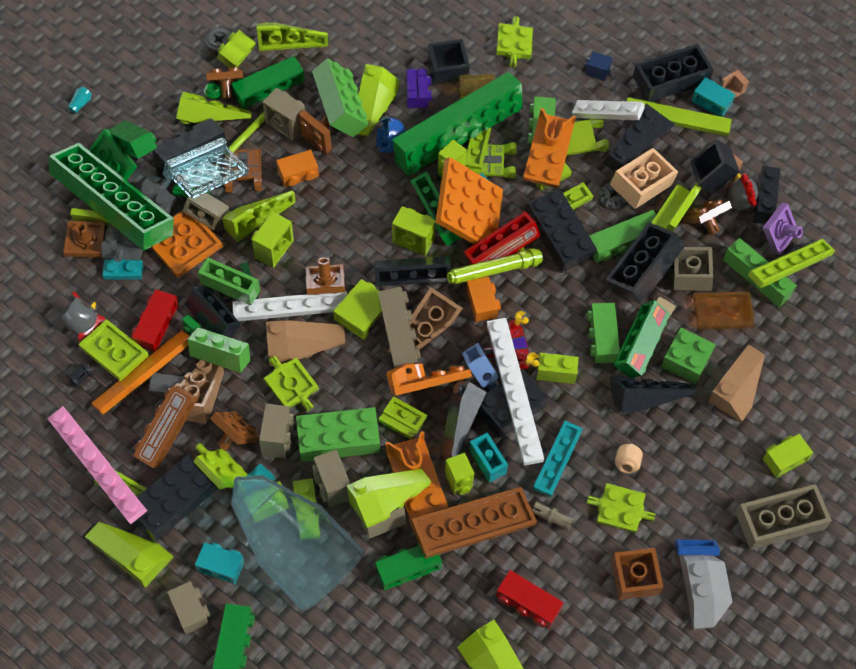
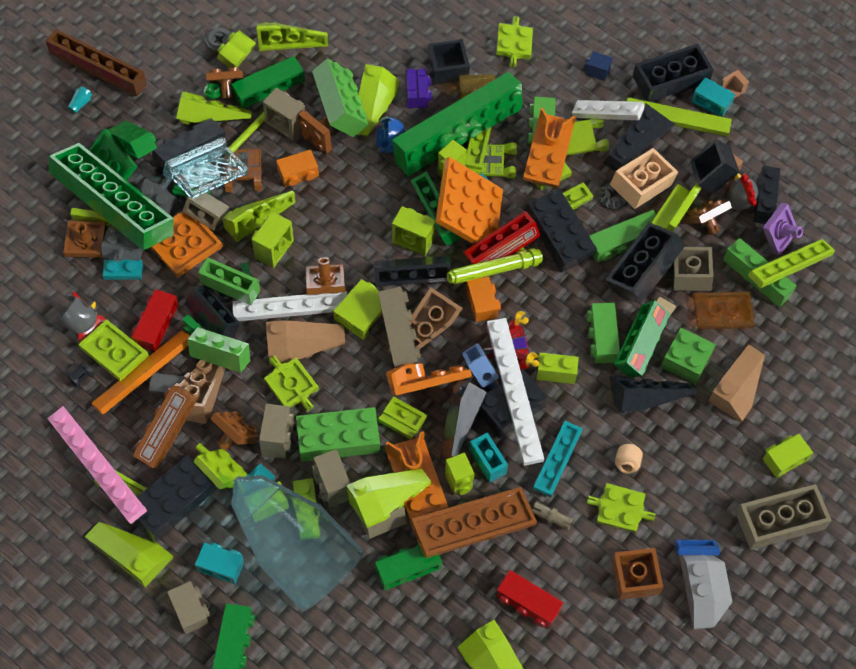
none -> reddish brown brick [46,29,147,97]

